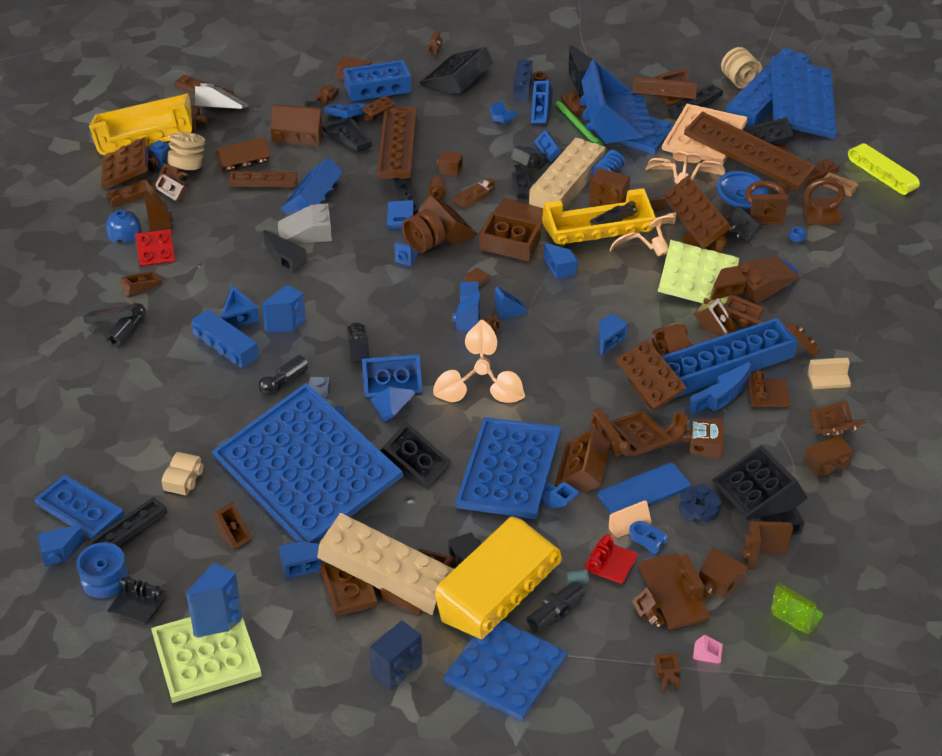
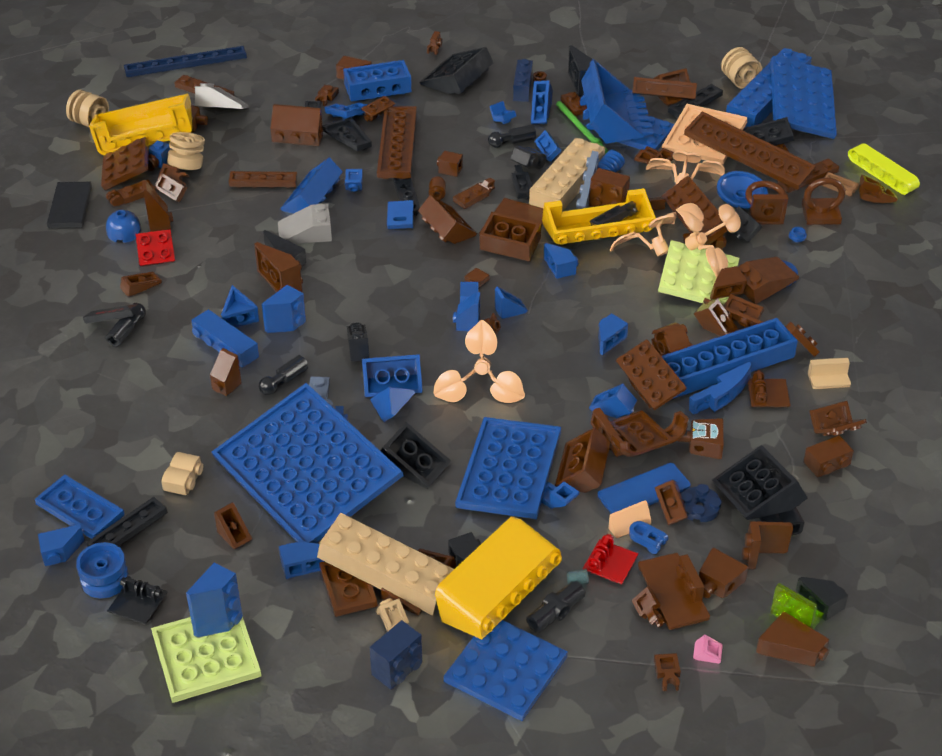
reddish brown slope [214,137,271,171] -> none
blue bracket [394,242,419,266] -> none
reddish brown wheel [402,209,445,254] -> none
none -> black tile [47,181,92,228]
none -> tan wheel [66,89,109,127]
none -> dark blue tile [124,46,247,77]
none -> reddish brown slope [210,348,242,396]
none -> reddish brown slope [254,242,303,292]
none -> blue bracket [345,169,363,192]
none -> tan bracket [376,598,409,632]
none -> black piece [488,124,536,148]
none -> sand blue hinge [576,151,599,209]
none -> blue slope [589,384,637,418]
none -> reddish brown brick [634,146,674,164]
none -> reddish brown slope [654,480,688,526]
none -> light nougat plant [676,203,741,277]
none -> reddish brown slope [756,611,830,667]
none -> black slope [796,577,848,621]
none -> reddish brown brick [859,175,898,203]

